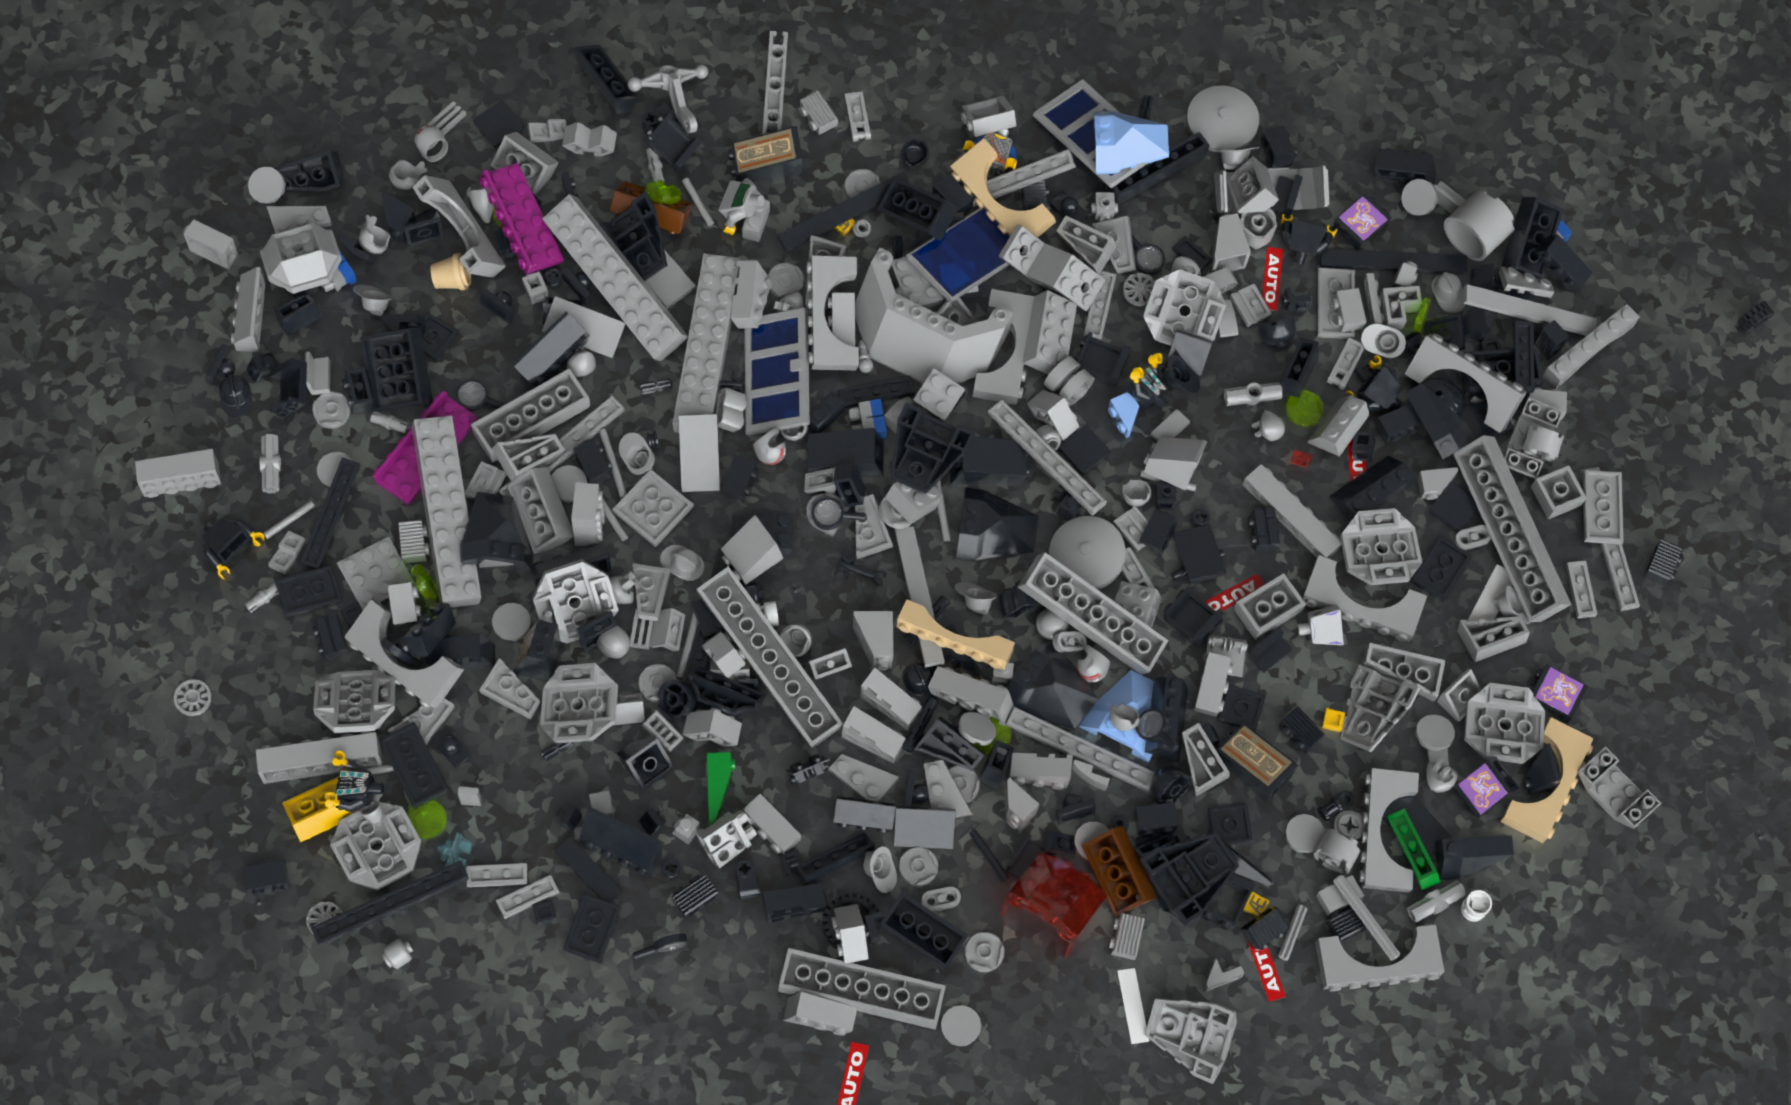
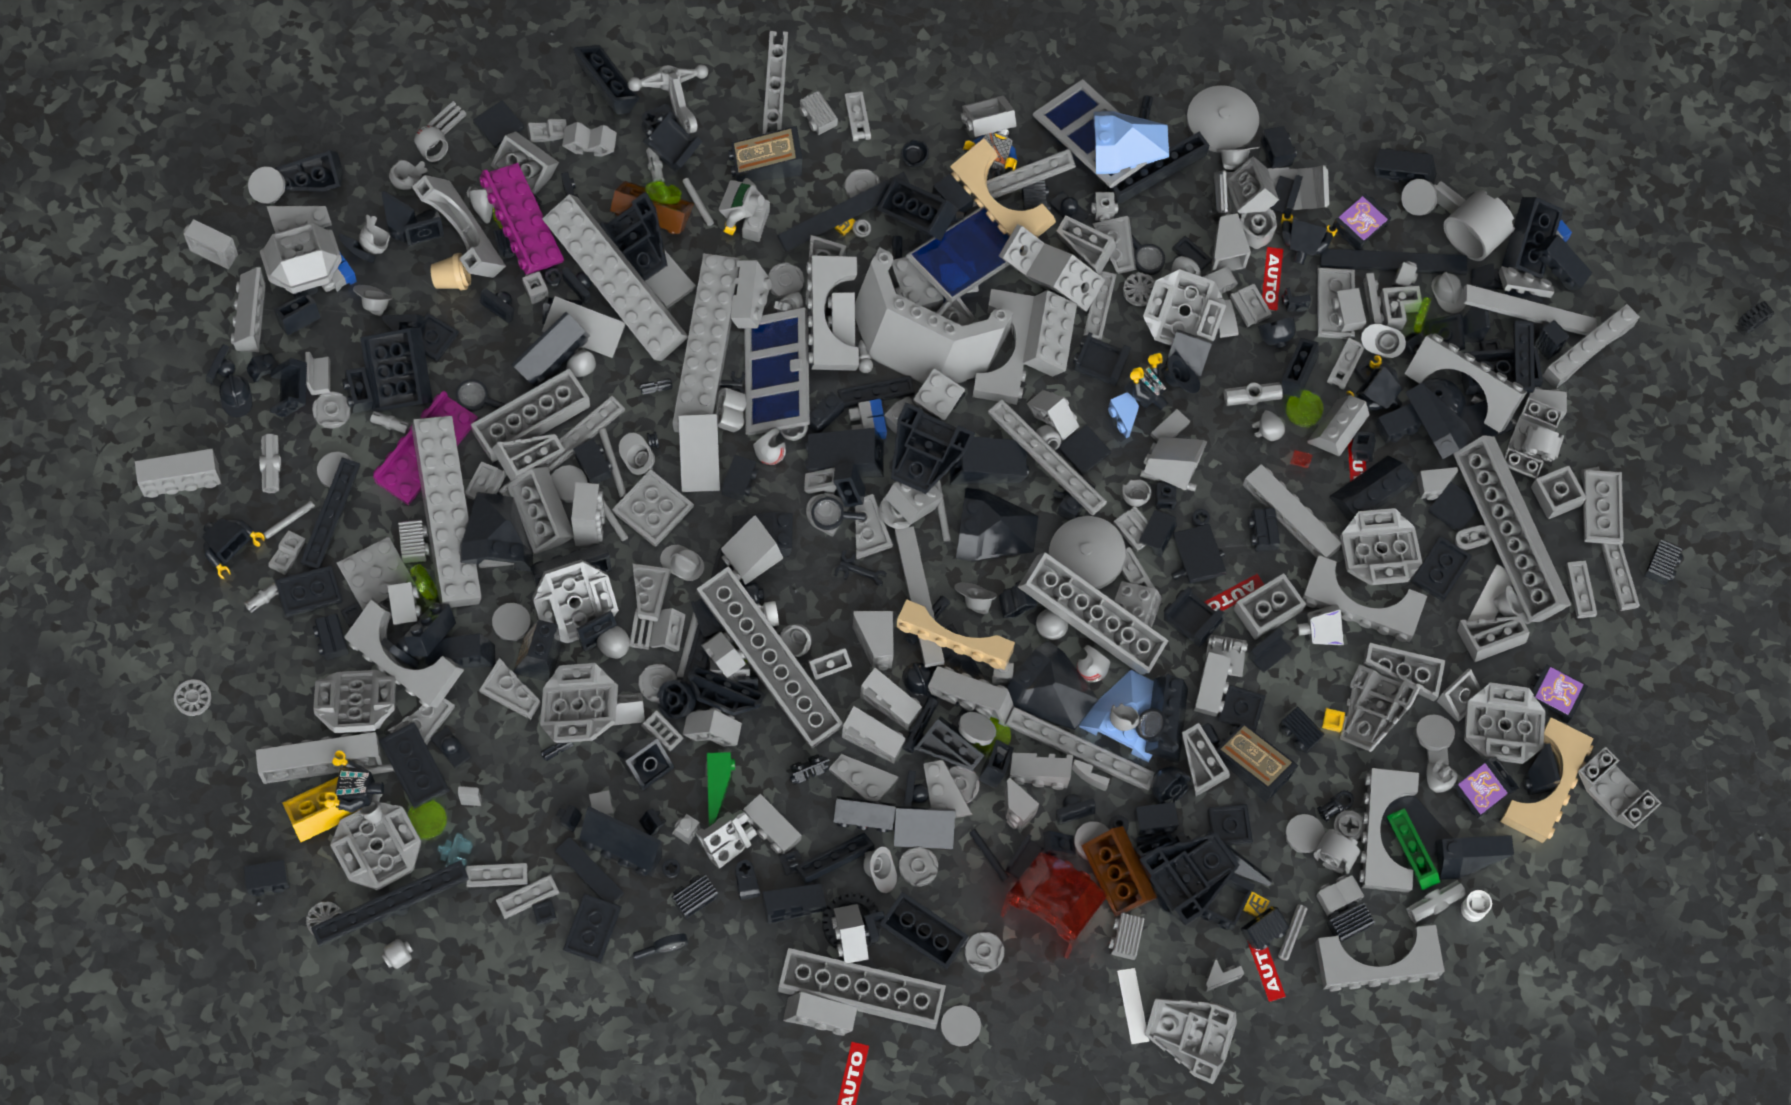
light grey piece [609,571,636,604] -> none
light grey plate [921,887,961,912] -> none
light grey wheel [1044,356,1094,406] -> none
light grey plate [1053,631,1087,652] -> none
light grey axle [1333,875,1400,961] -> none

